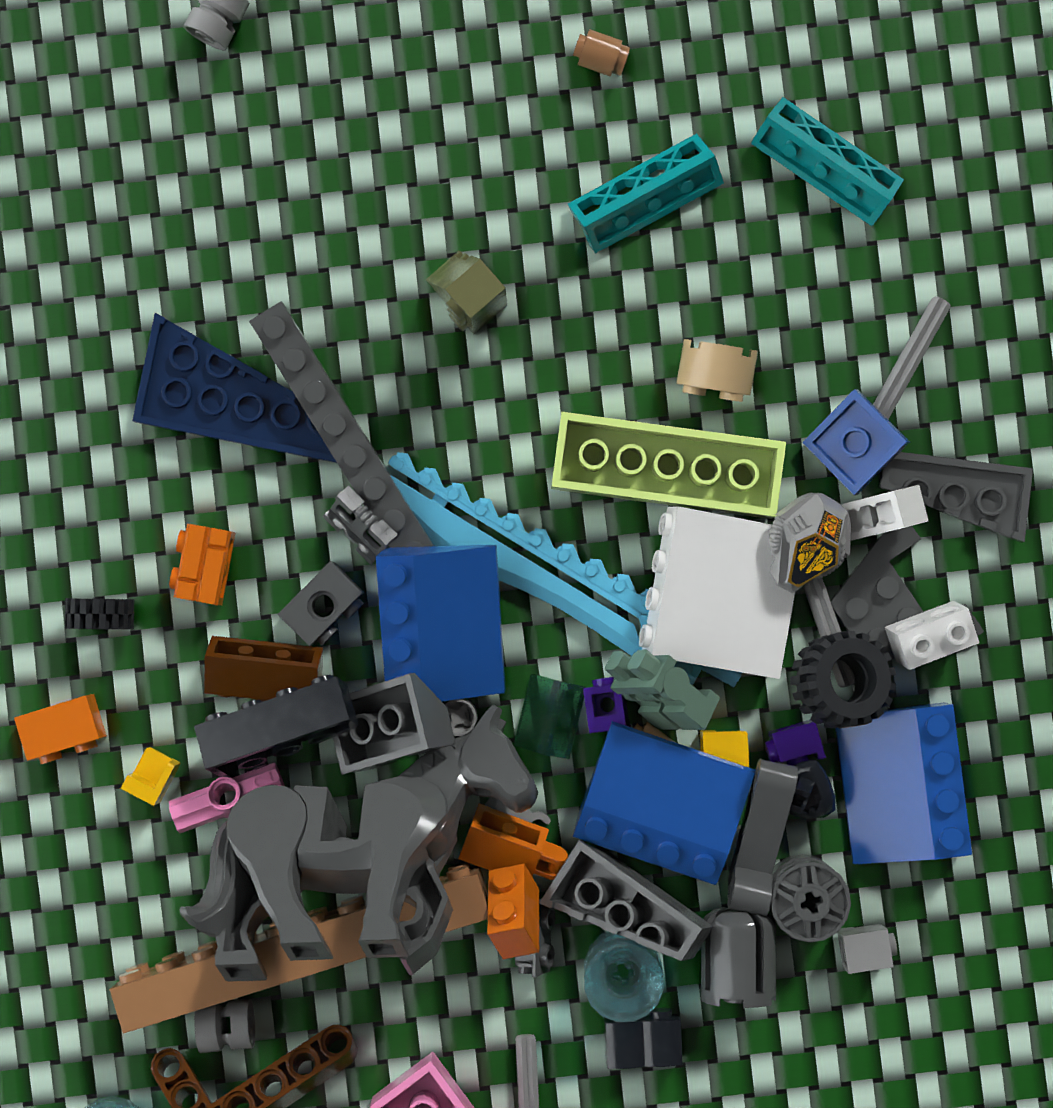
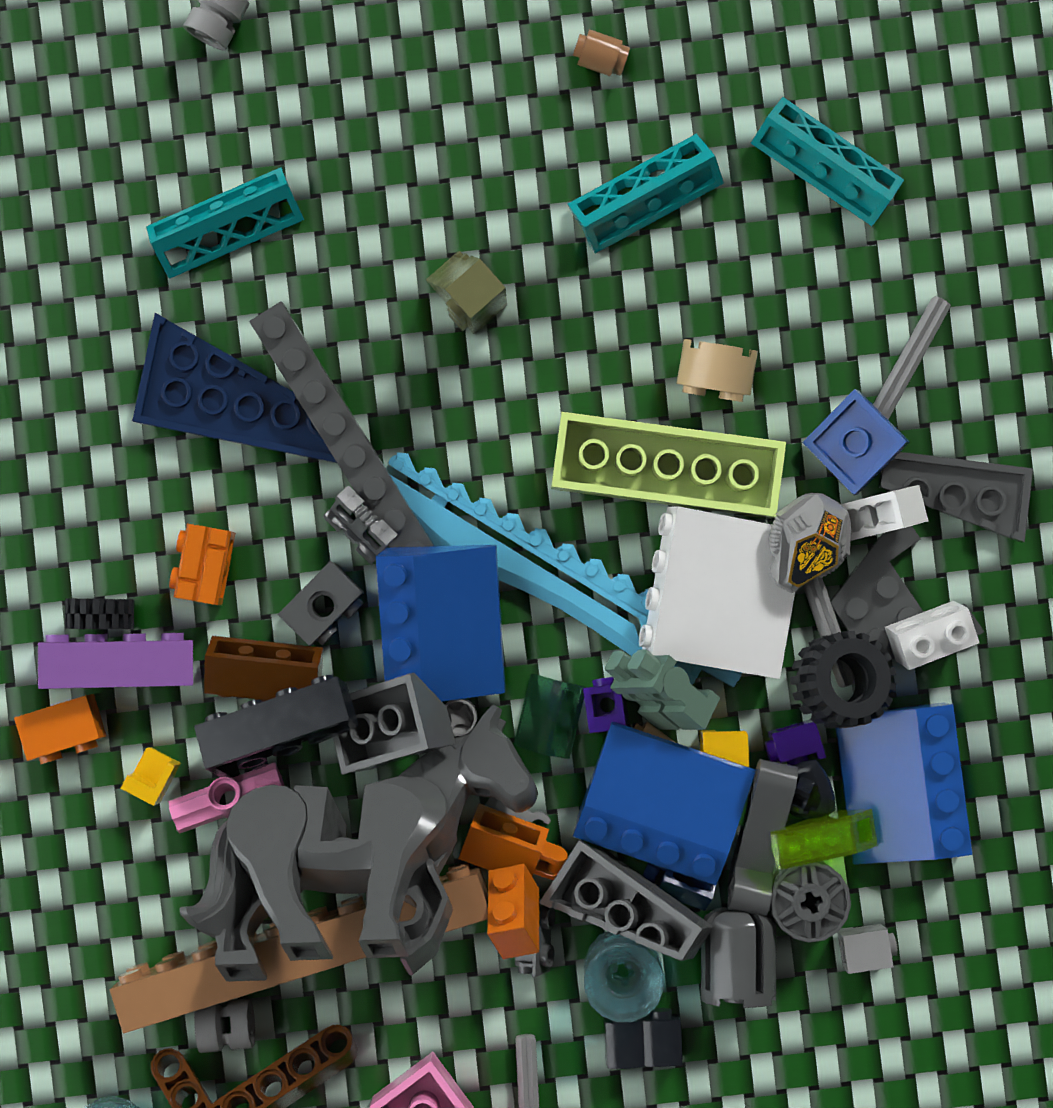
none -> medium lavender wedge [38,633,193,689]
none -> teal fence [146,167,304,279]
none -> dark blue piece [642,863,717,911]
none -> clear neon green slope [770,809,878,870]

